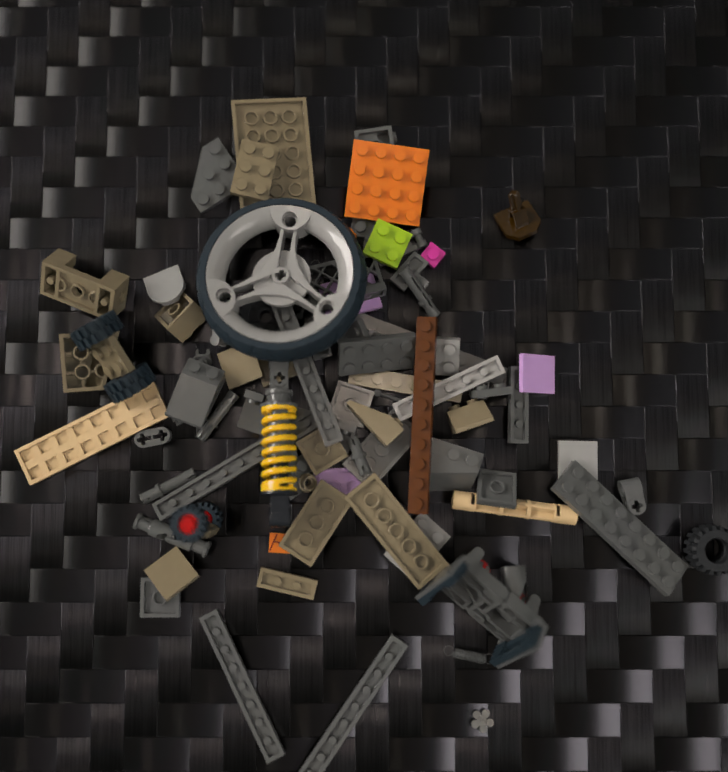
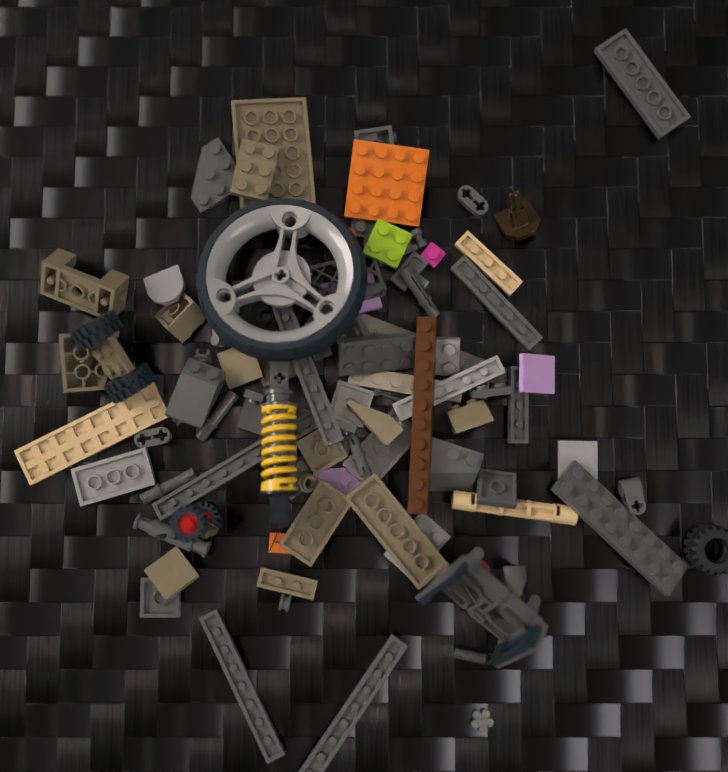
none -> light grey plate [70,447,157,507]
none -> dark grey bush [278,593,292,612]
none -> dark grey plate [450,255,543,351]
none -> tan plate [454,230,523,296]
none -> dark grey beam [457,185,489,217]
none -> dark grey plate [594,28,691,140]

